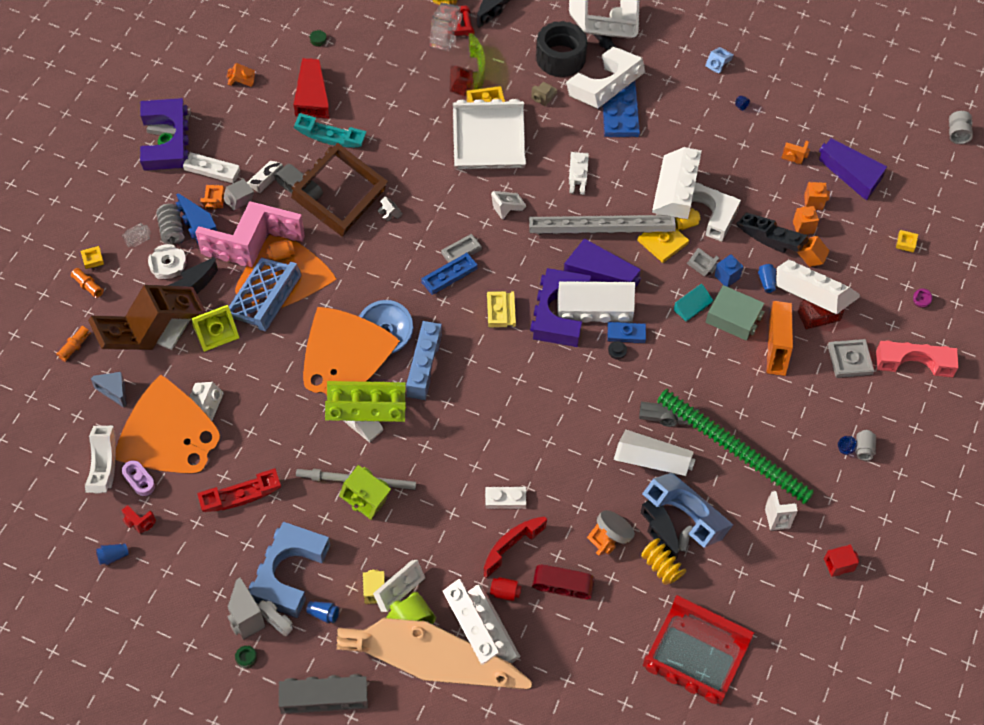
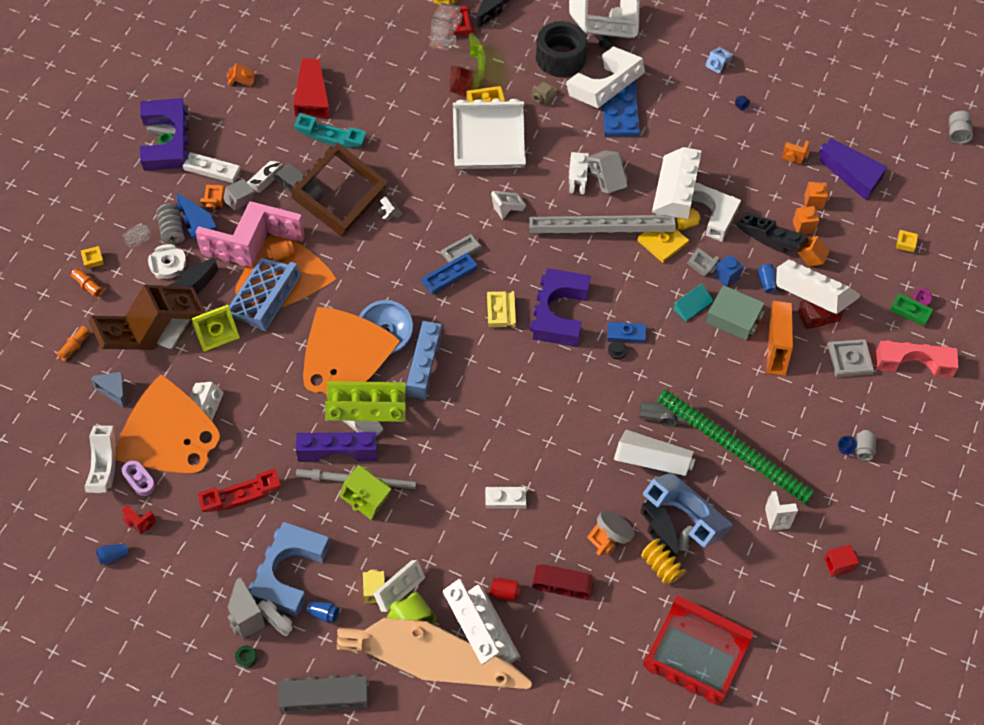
dark green tile [310,30,327,46] -> none
red slope [484,516,547,578] -> none
white slope [557,282,635,323] -> none
dark purple slope [564,238,641,288] -> none
none -> dark purple arch [296,432,378,462]
none -> light grey brick [587,150,628,193]
none -> green plate [890,293,933,326]

